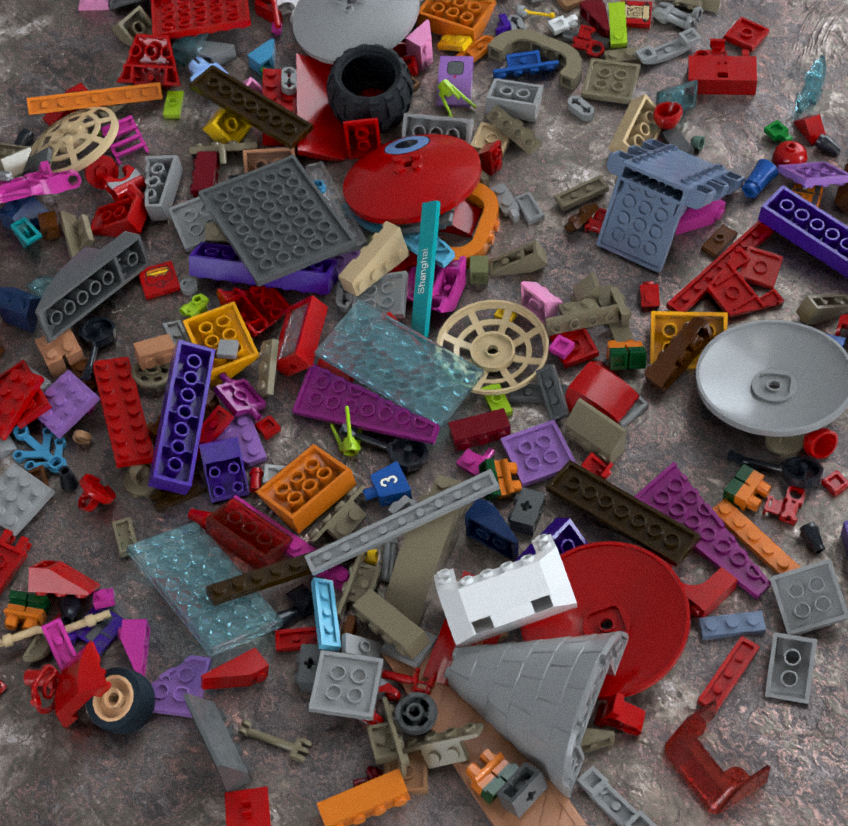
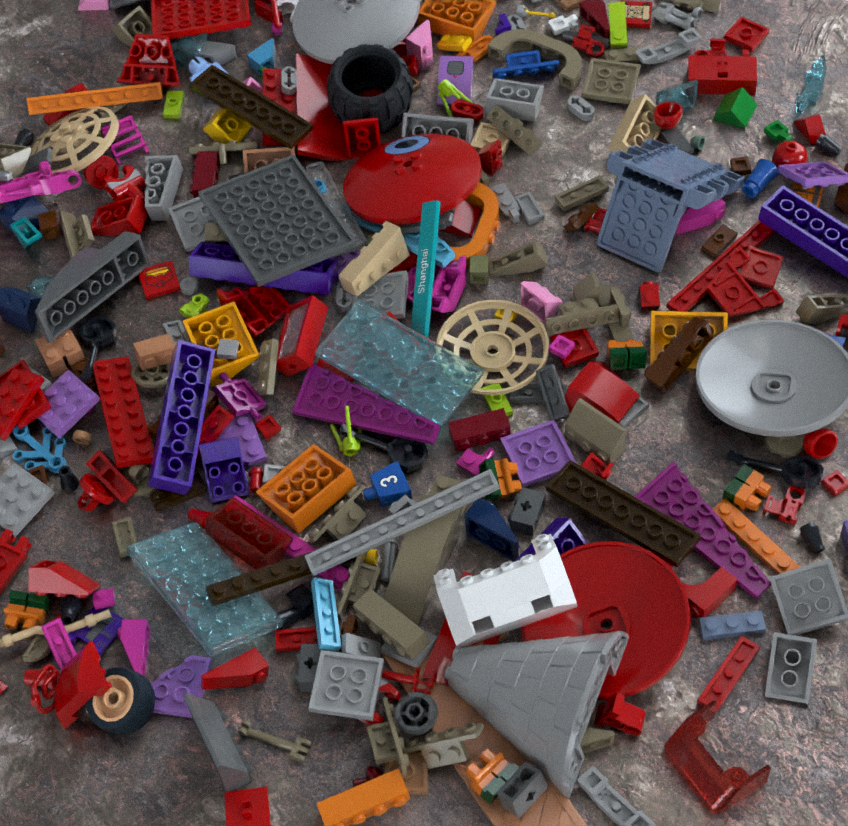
none -> red slope [86,450,138,504]
none -> red plate [451,100,484,121]
none -> green slope [713,87,757,129]
none -> reddish brown plate [730,156,752,175]

